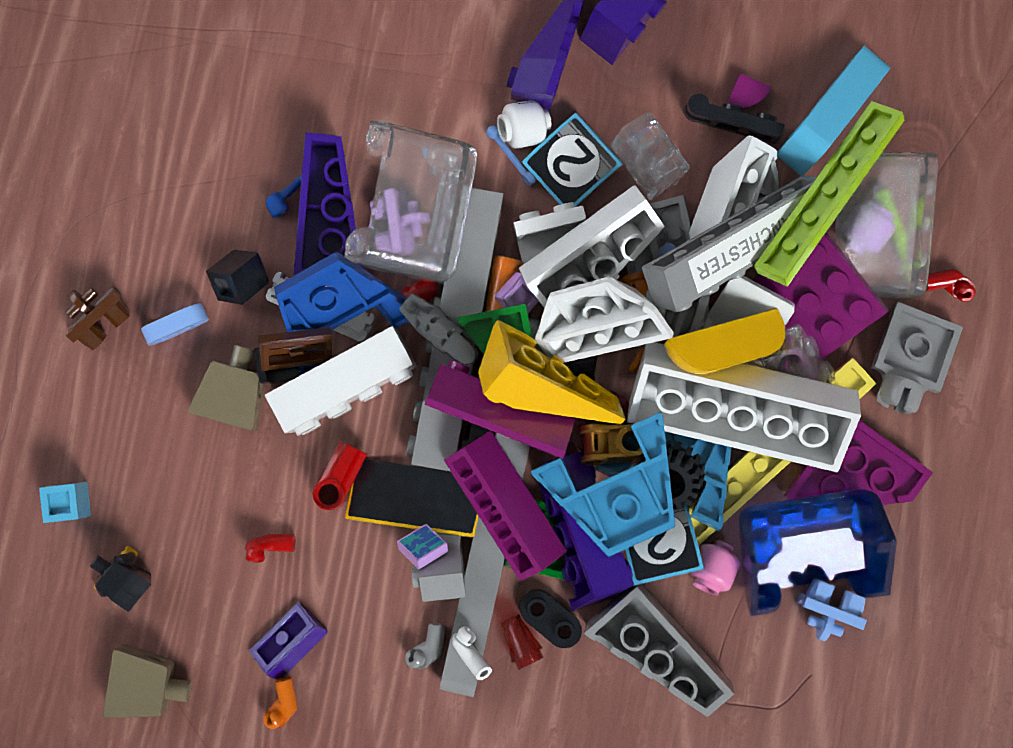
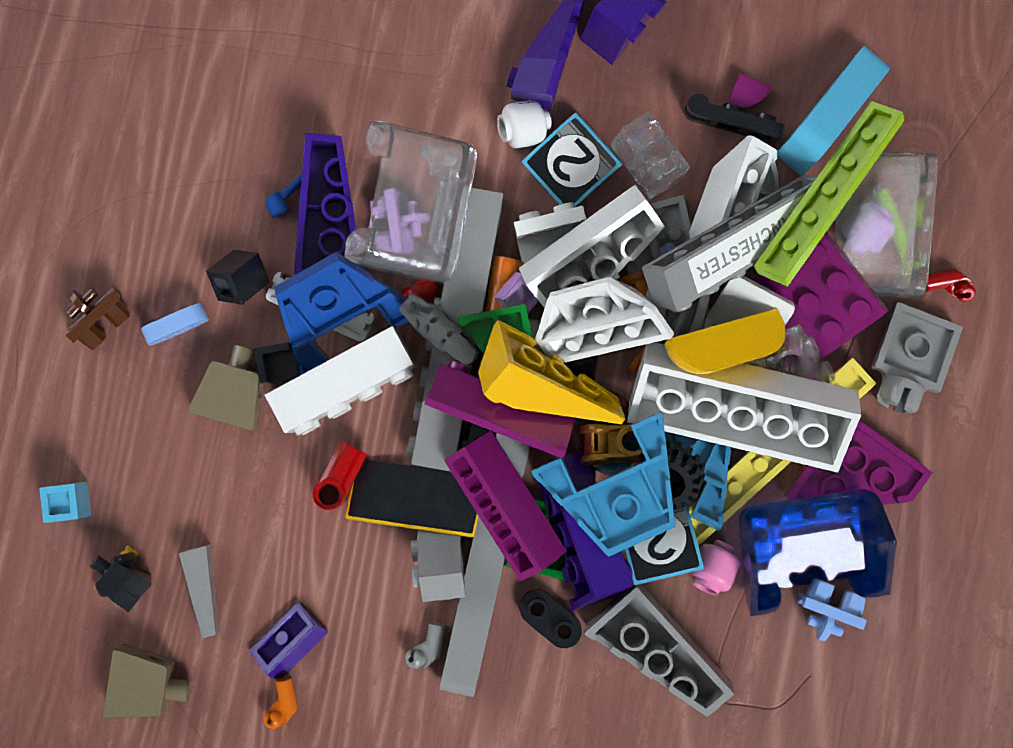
red arm [244,534,296,563] -> none
reddish brown tile [259,327,333,371] -> none
tile [397,524,448,569] -> none
white arm [452,626,492,680] -> none
medium blue hinge [486,125,536,186] -> none
clear red cone [501,614,544,670] -> none
none -> light grey piece [179,544,220,638]

